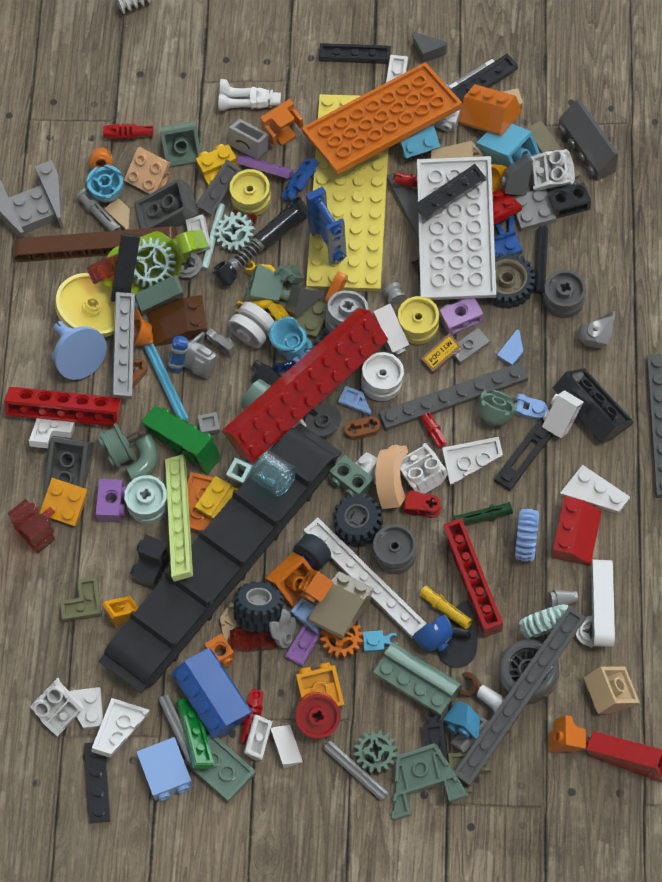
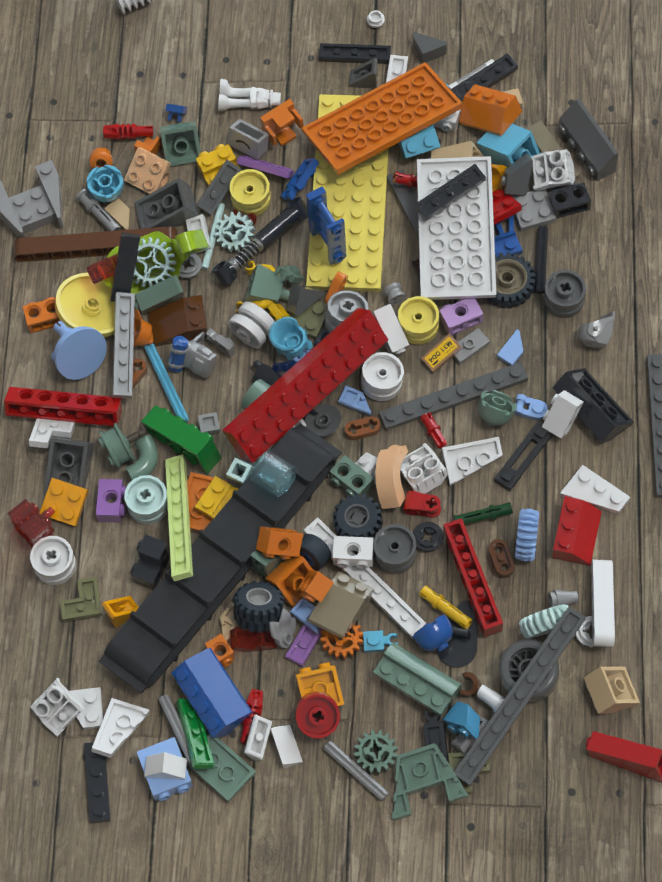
orange brick [548,715,586,753] -> none
none -> orange brick [22,297,61,334]
none -> white wheel [30,536,76,585]
none -> orange panel [134,136,163,155]
none -> white slope [144,752,187,780]
none -> blue tile [165,103,187,122]
none -> sand green slope [251,550,283,577]
none -> orange brick [256,526,303,559]
none -> white brick [333,536,374,569]
none -> dark grey slope [349,58,378,88]
none -> white plate [367,10,385,28]
none -> black gear [413,522,444,552]
none -> reddish brown plate [489,539,515,578]

